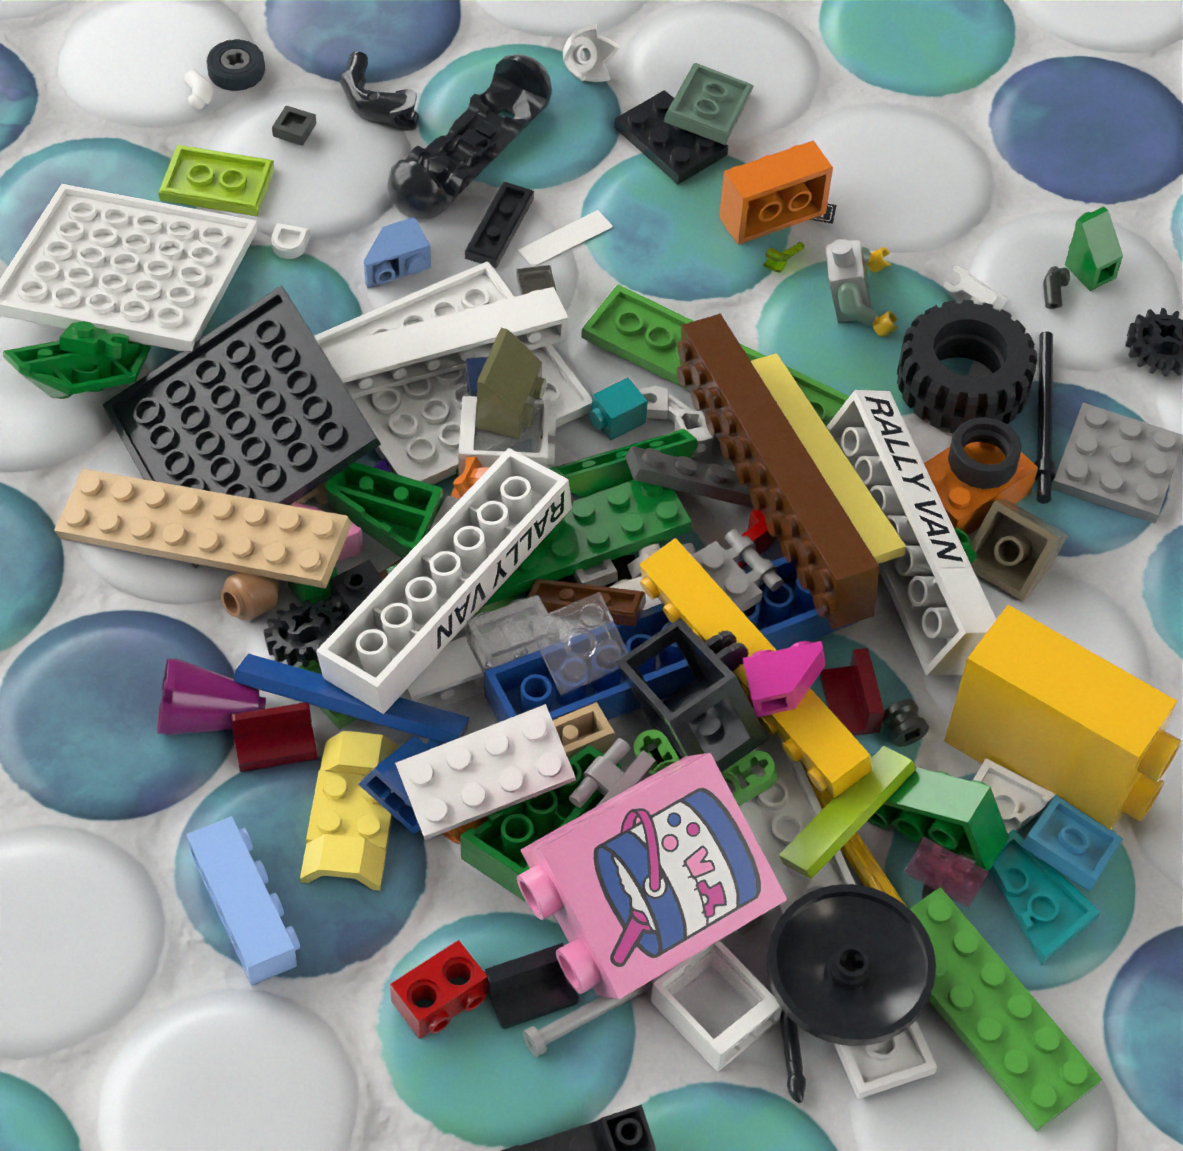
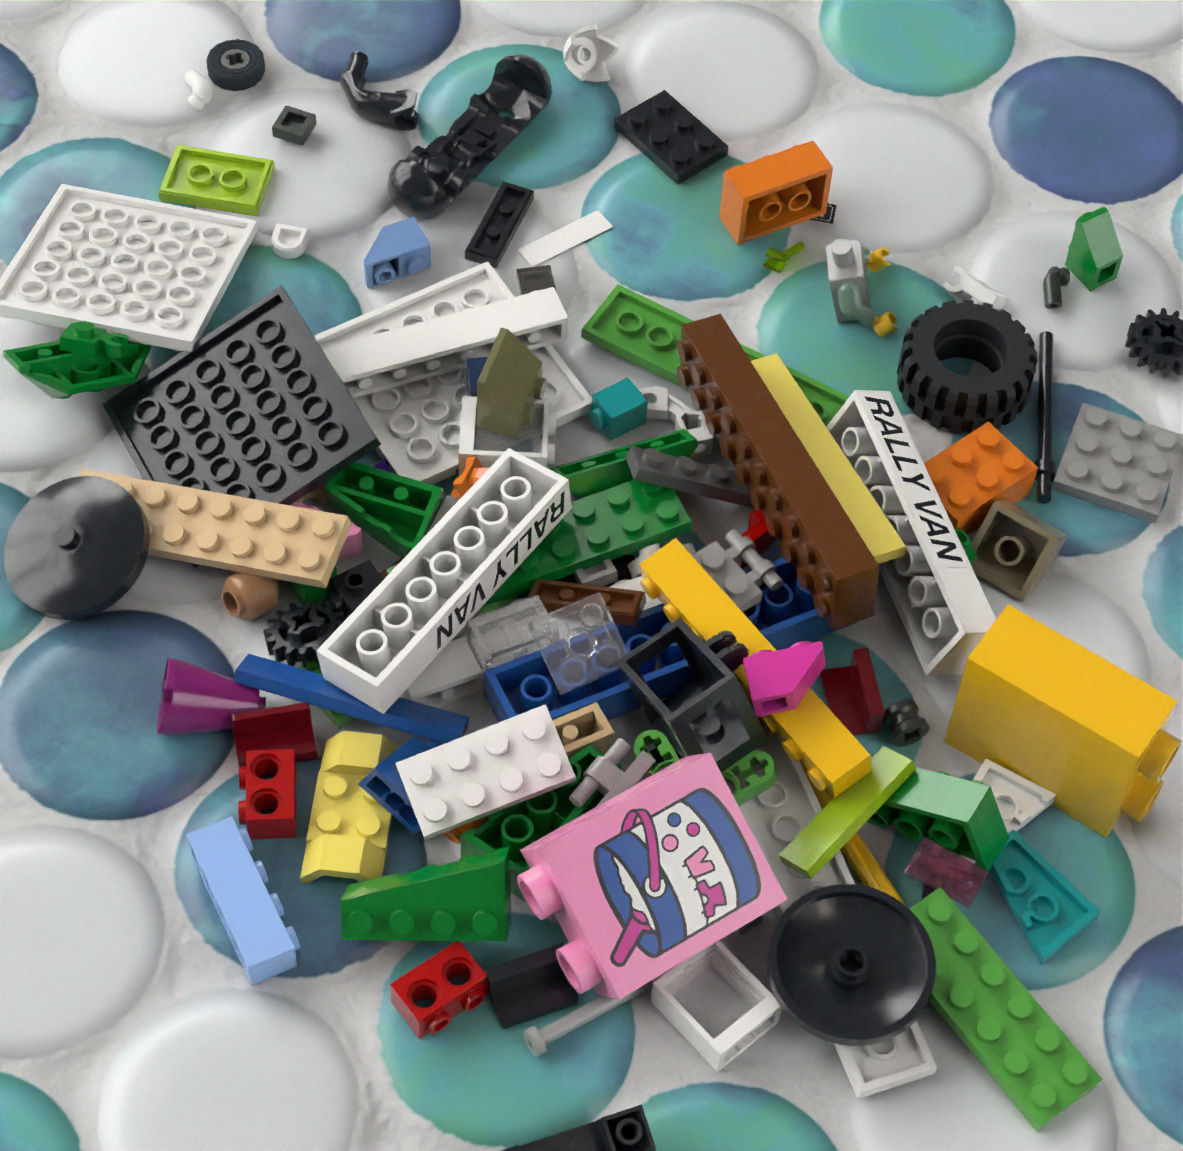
sand green tile [664,63,754,145] -> none
black piece [780,1010,806,1103] -> none
black tyre [948,417,1022,489] -> none
dark azure plate [1021,795,1123,891] -> none
none -> black dish [3,476,150,620]
none -> red brick [238,749,297,840]
none -> green wedge [340,846,512,941]

